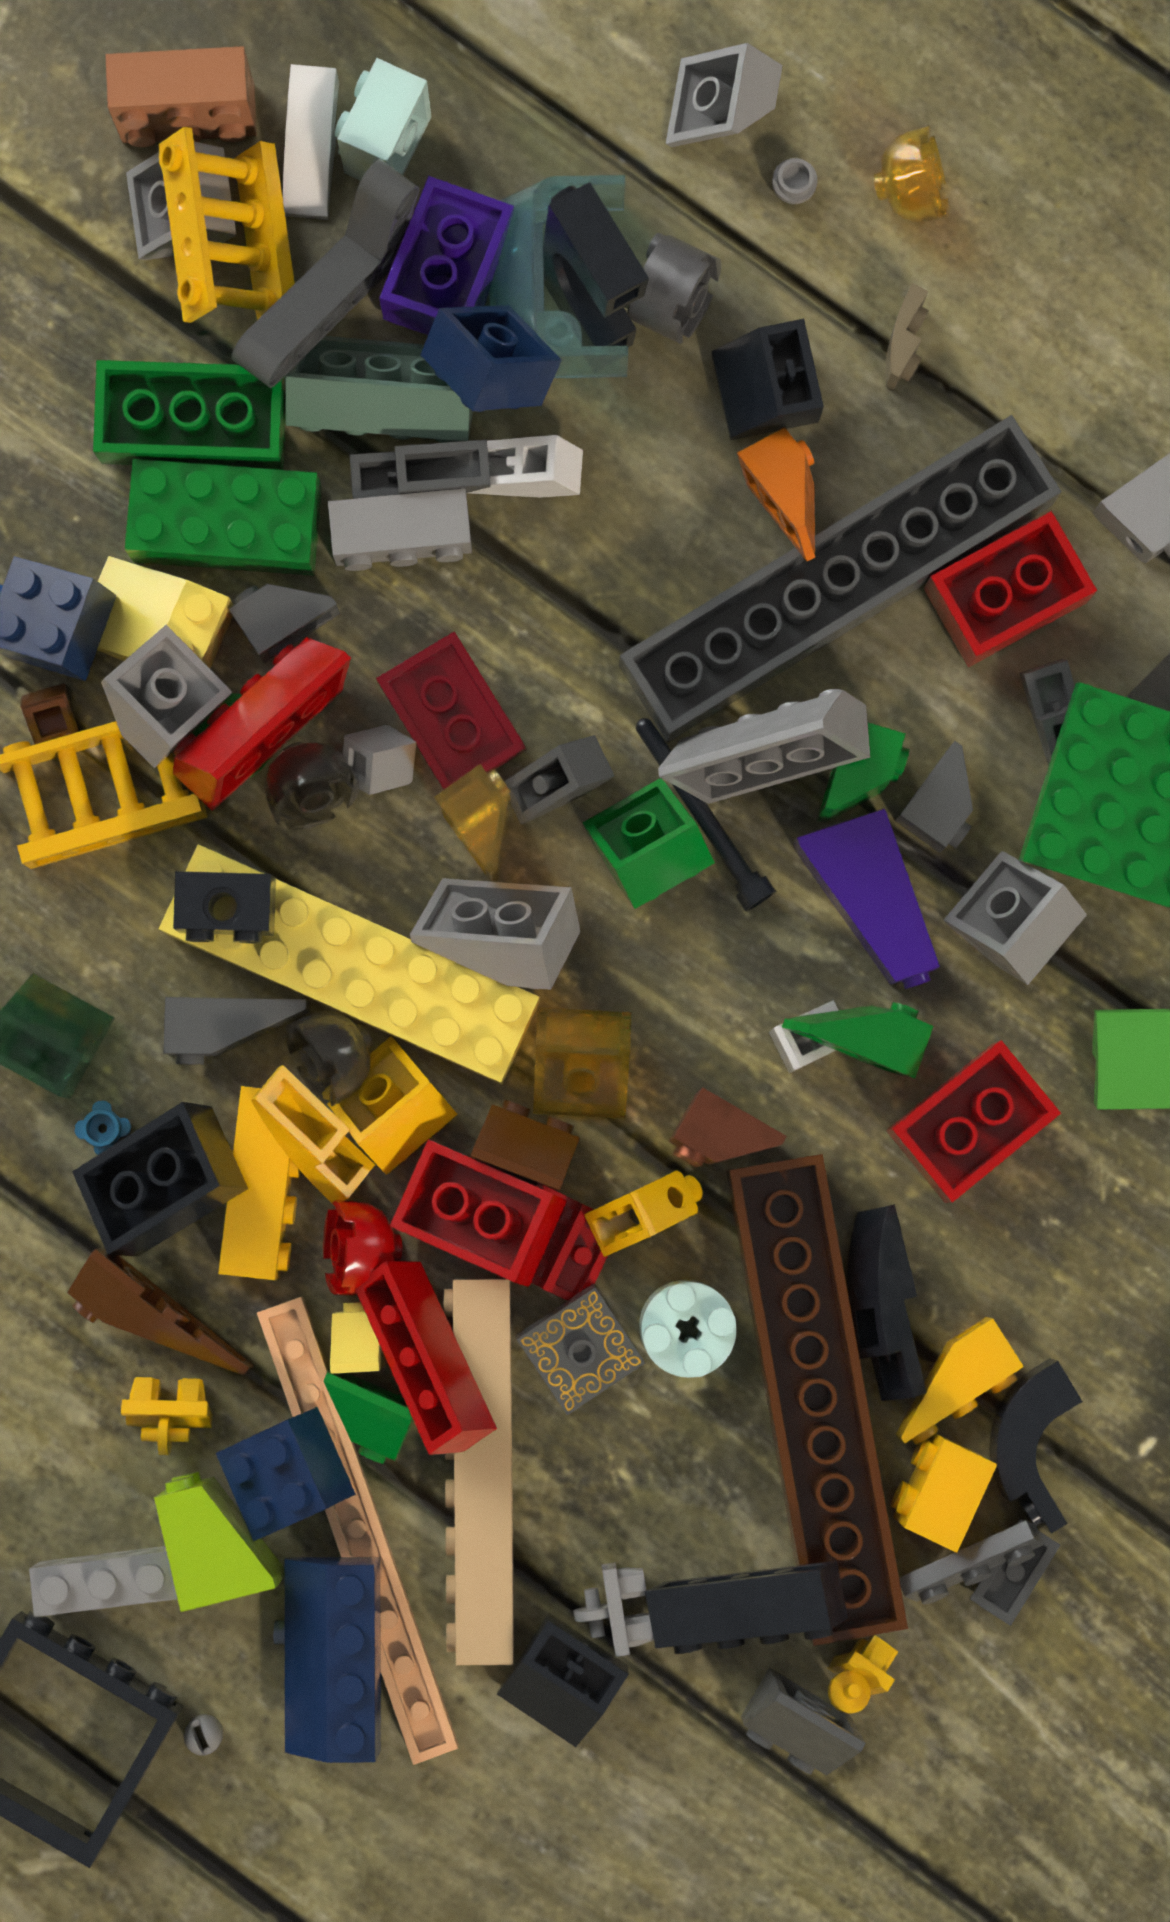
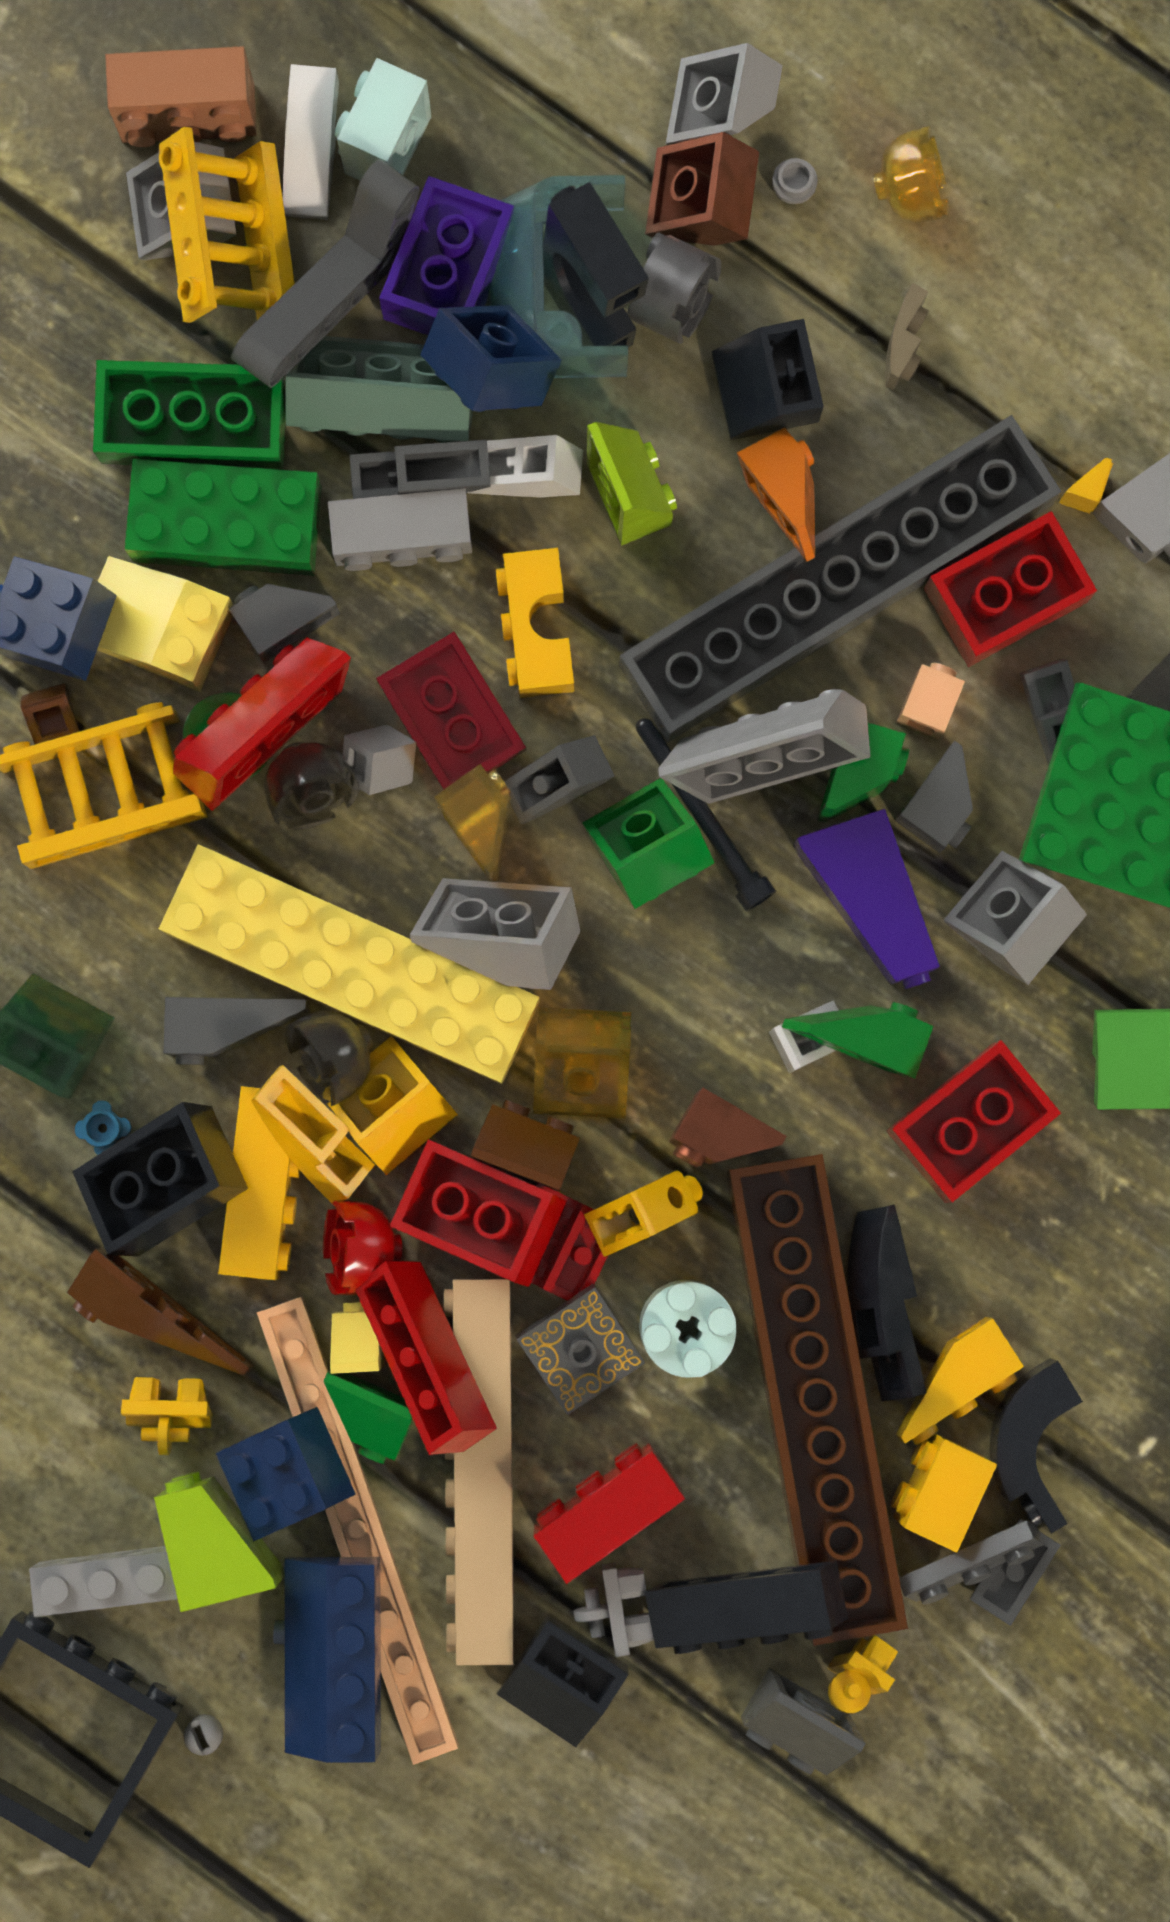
light grey slope [101,625,232,768] -> none
black brick [173,871,276,944] -> none
none -> yellow arch [496,548,574,698]
none -> red brick [533,1443,685,1584]
none -> lime slope [587,422,677,546]
none -> copper slope [645,132,759,246]
none -> light nougat brick [896,663,965,740]
none -> yellow slope [1059,458,1113,514]

